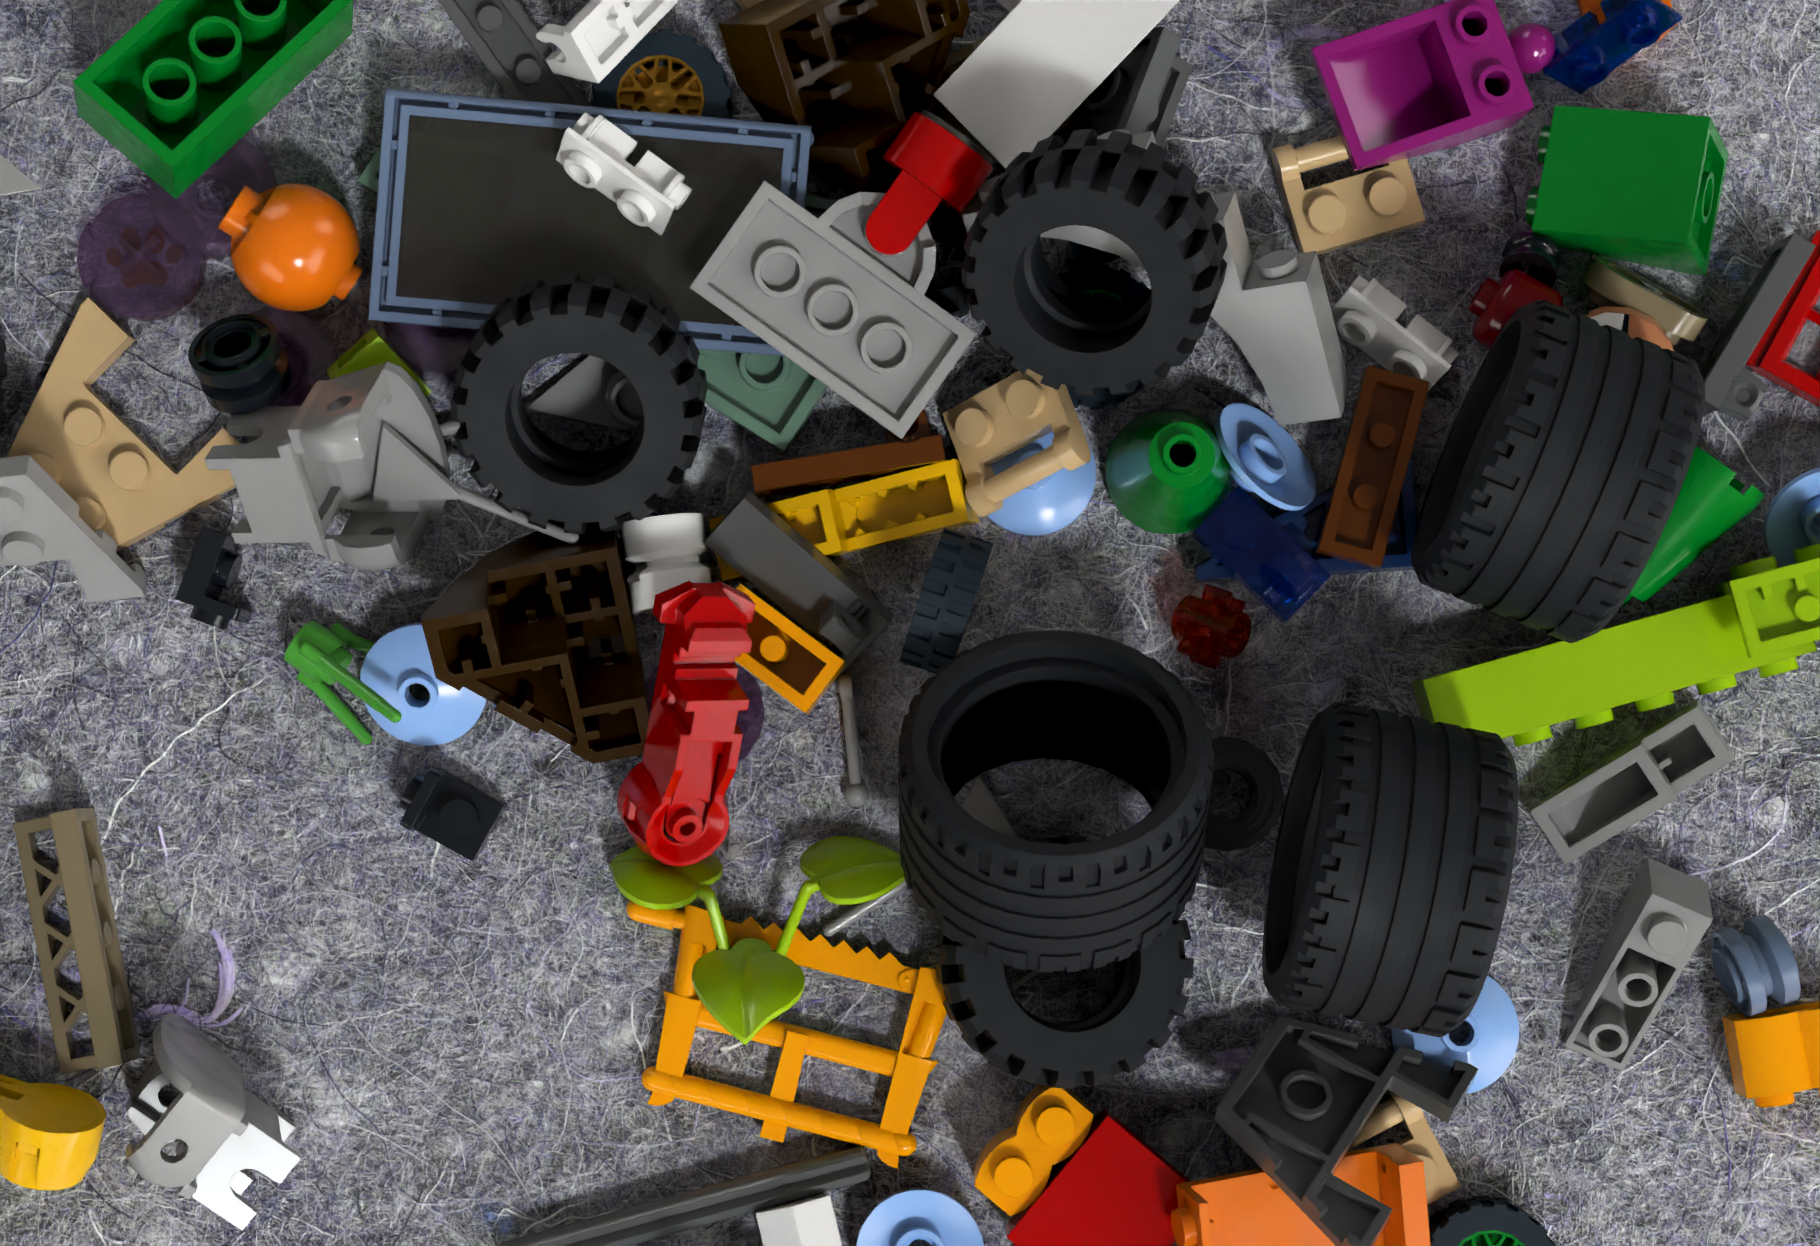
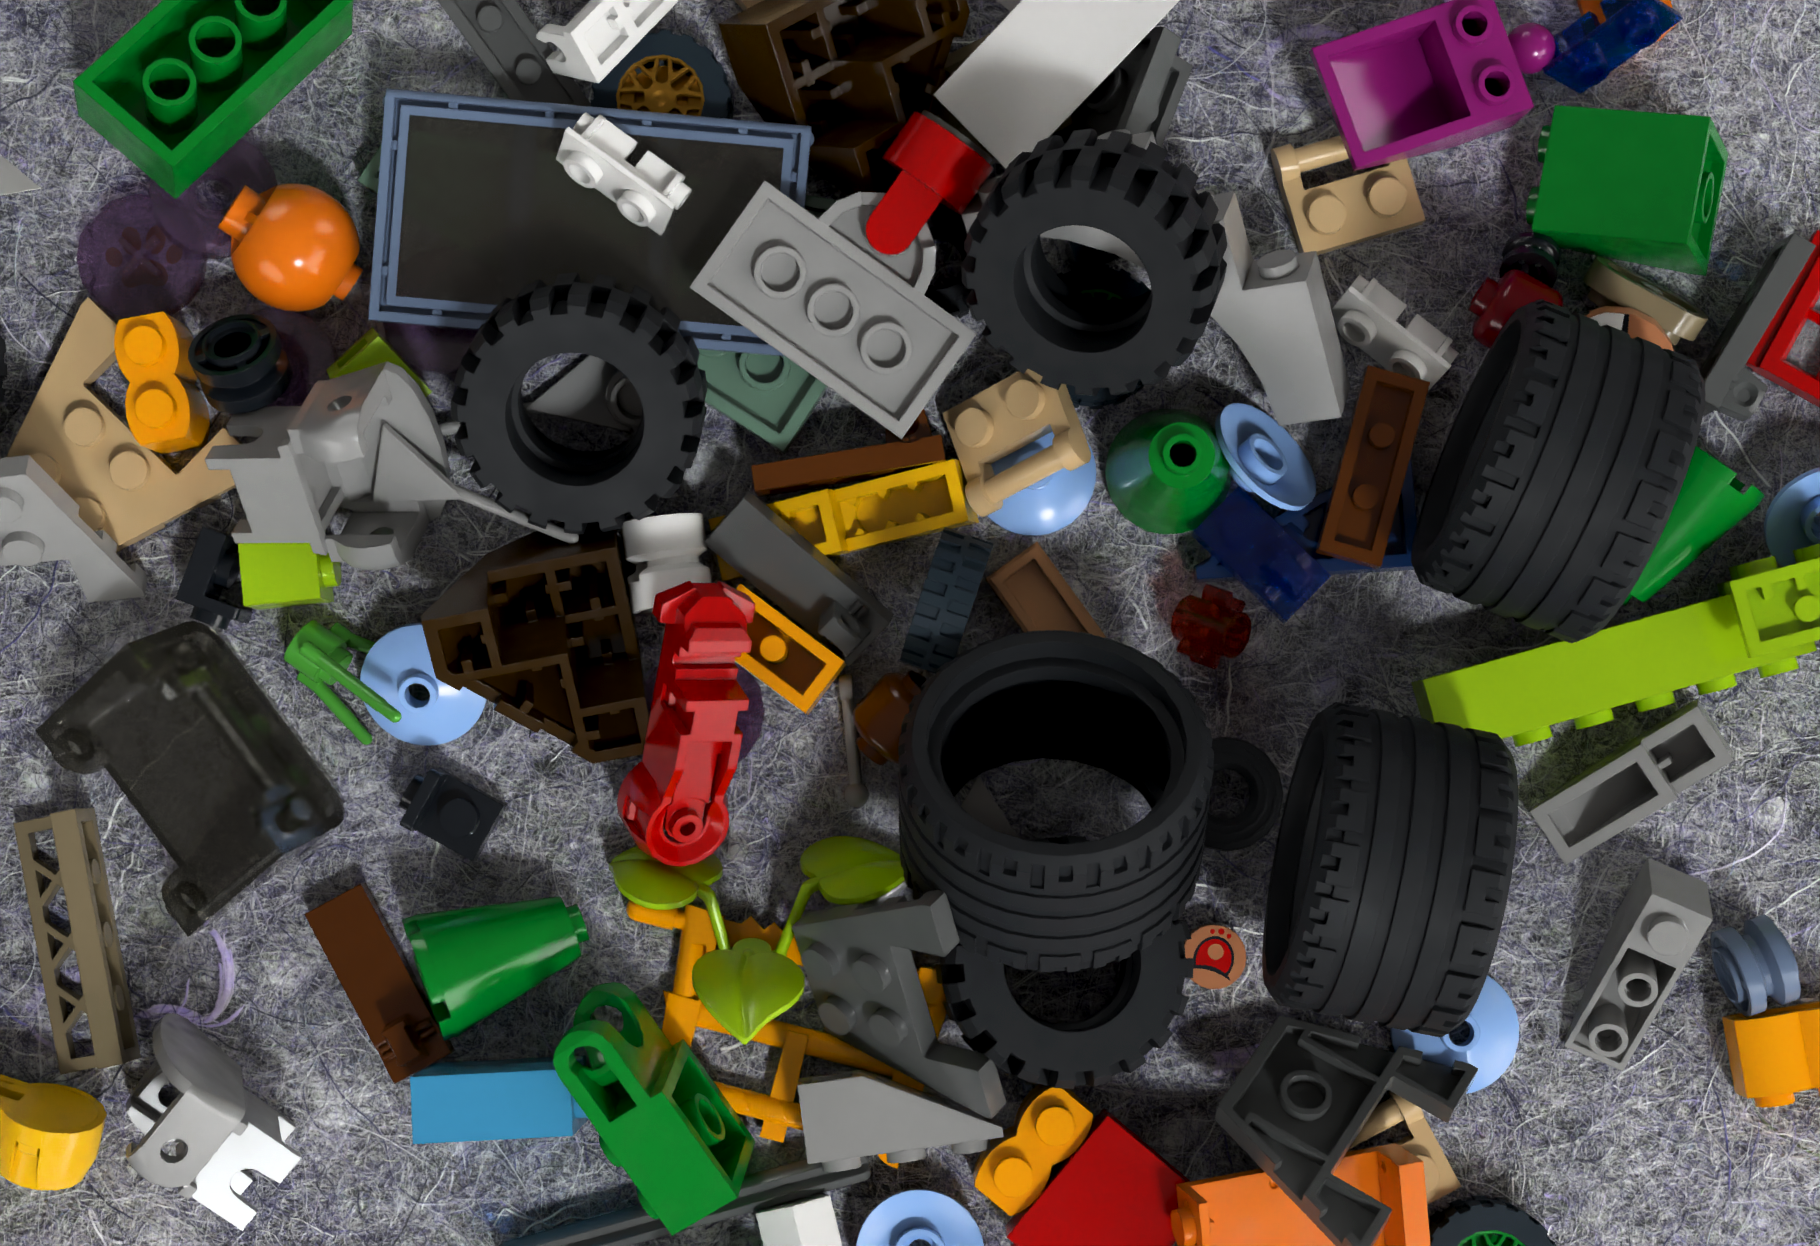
none -> clear smoke windscreen [35,621,345,937]
none -> light orange brick [114,311,210,454]
none -> lime brick [238,543,342,610]
none -> reddish brown hinge [304,883,455,1084]
none -> green cone [402,896,589,1041]
none -> dark azure brick [410,1055,589,1144]
none -> green brick [553,982,756,1236]
none -> dark grey wing [792,890,1006,1119]
none -> light grey slope [797,1070,1004,1172]
none -> reddish brown head [853,670,927,766]
none -> medium nougat tile [985,542,1107,638]
none -> nougat tile [1184,924,1246,989]

